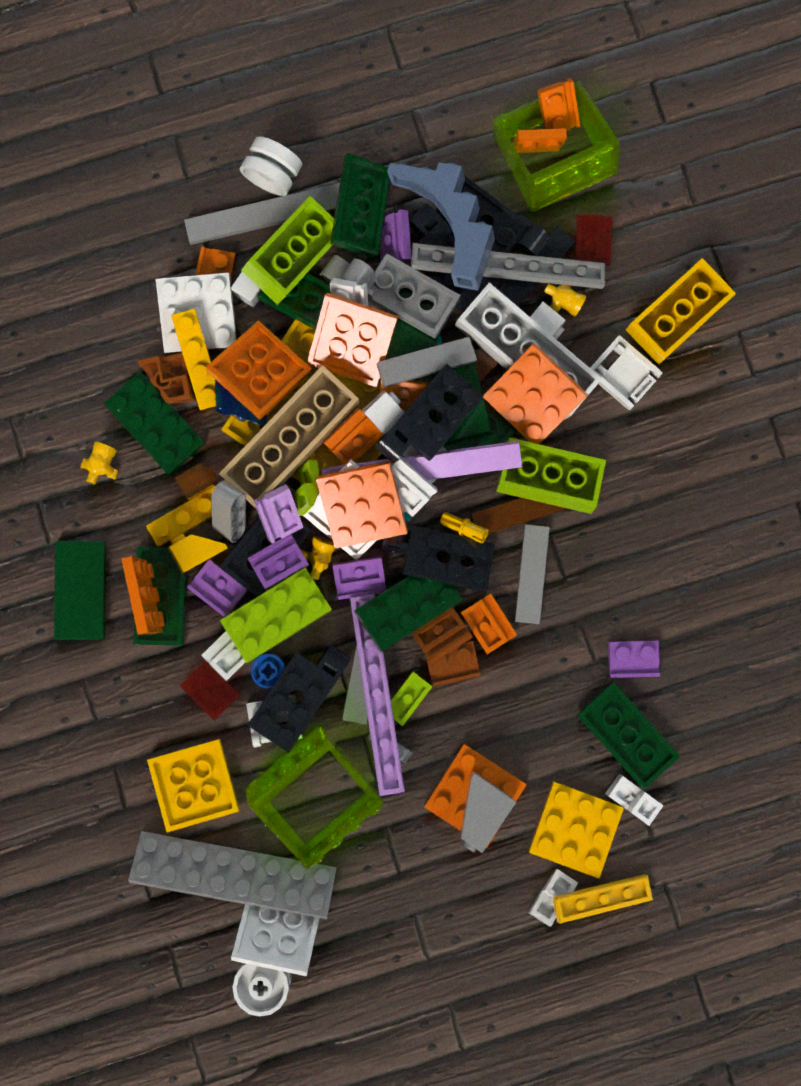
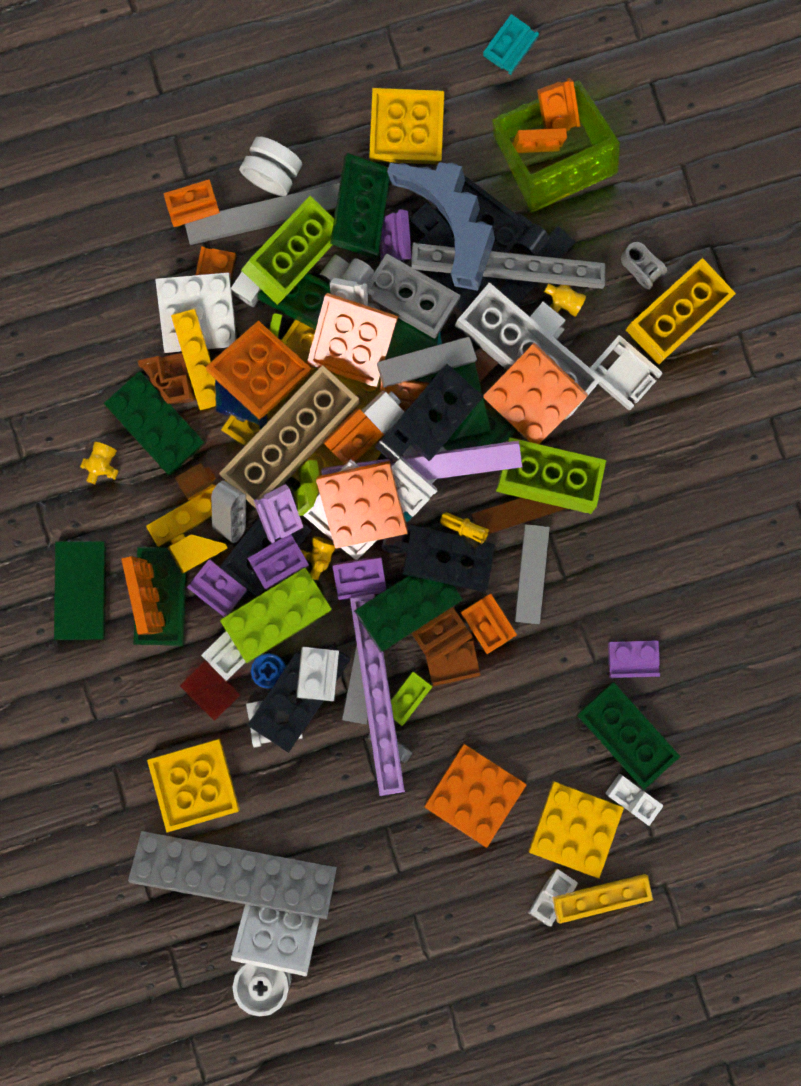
clear neon green windscreen [245,724,384,869] -> none
light grey slope [460,771,516,853] -> none
clear red plate [575,214,612,266] -> none
none -> orange plate [163,179,220,227]
none -> lime tile [270,313,287,340]
none -> white plate [296,647,339,701]
none -> yellow plate [369,88,444,164]
none -> teal plate [483,14,539,75]
none -> light grey piece [621,242,667,289]

